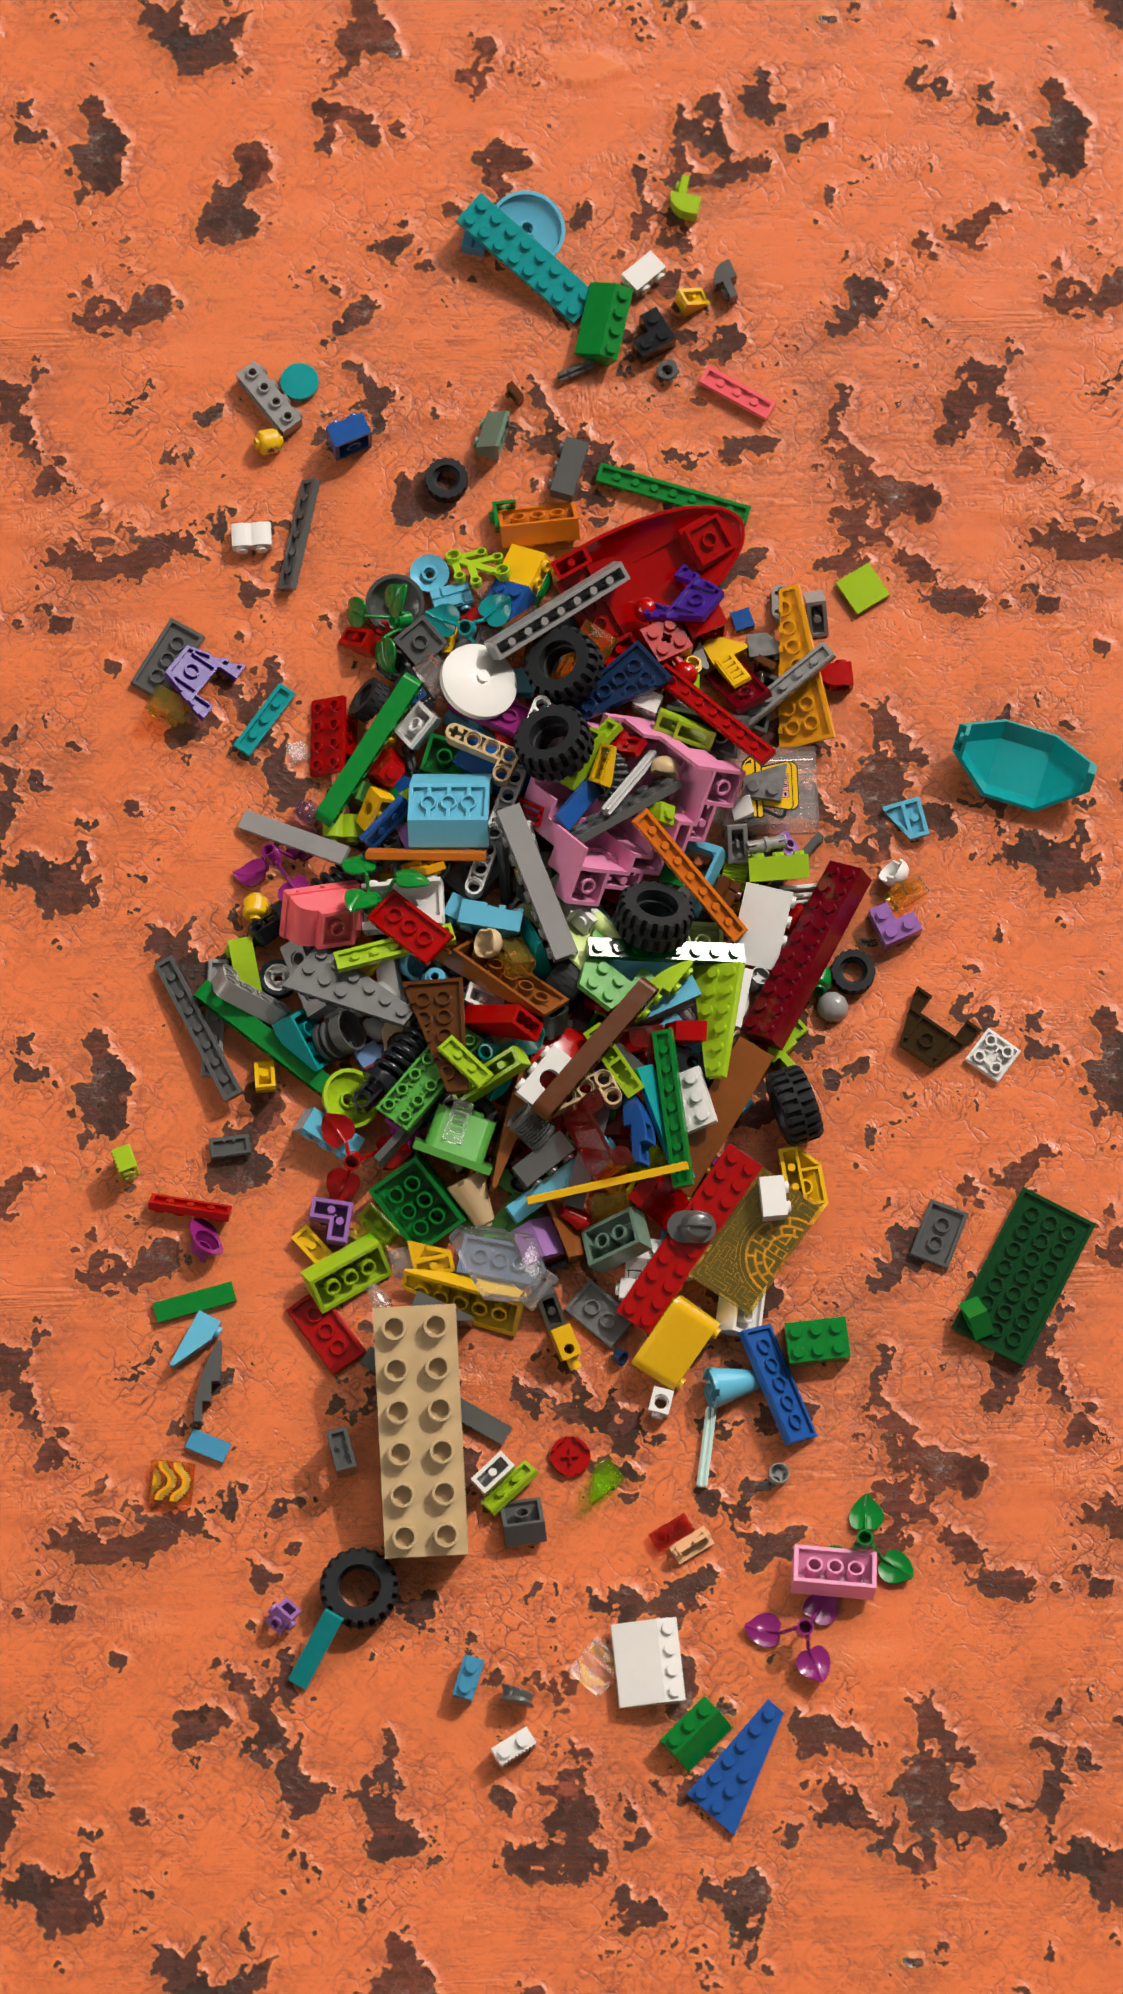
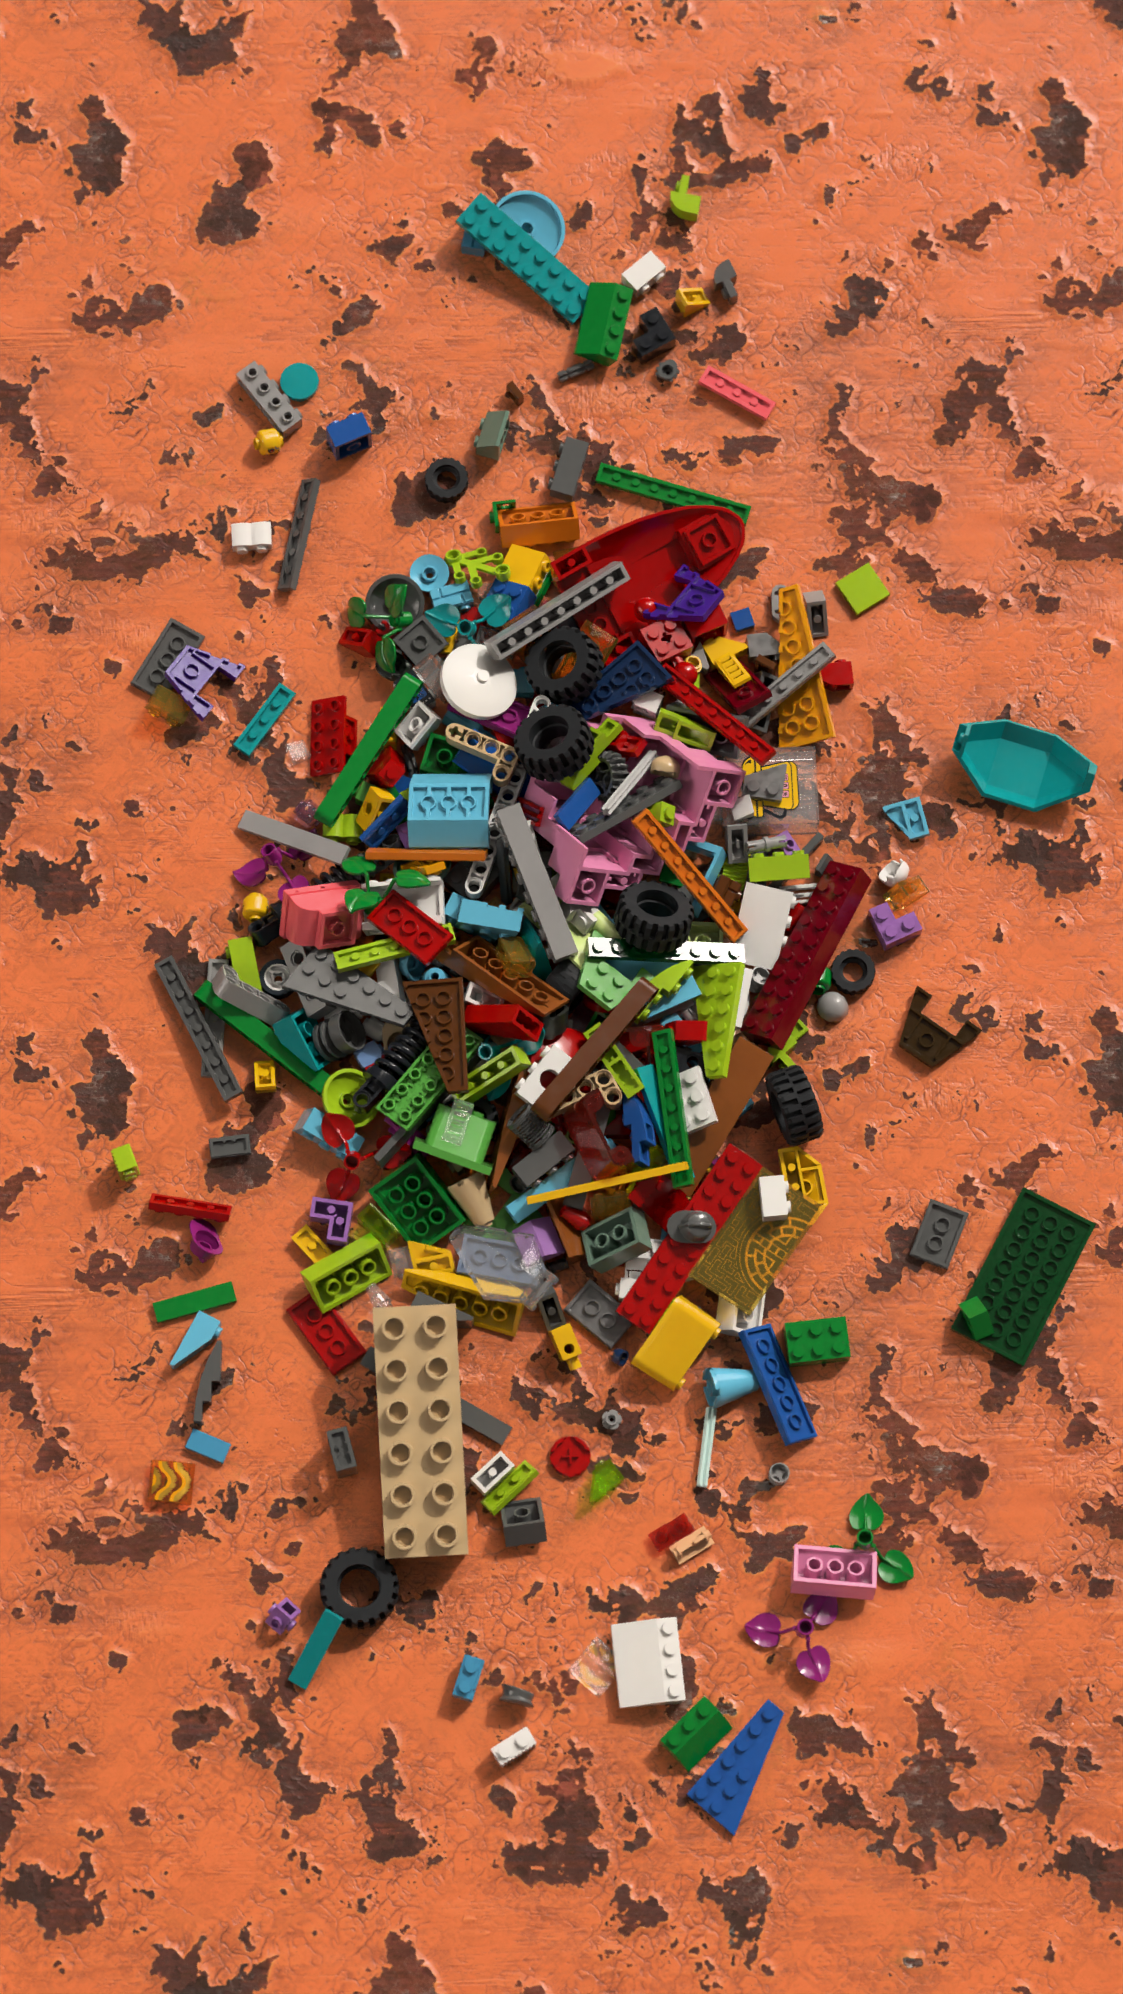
black tyre [349,677,390,722] -> none
lime tile [437,1035,494,1091] -> none
tan hair [474,928,503,959] -> none
yellow slope [588,742,617,788] -> none
white brick [648,1386,674,1420] -> none
white tile [965,1028,1021,1084] -> none
none -> light grey plate [602,1410,622,1430]
none -> dark grey slope [814,853,833,878]

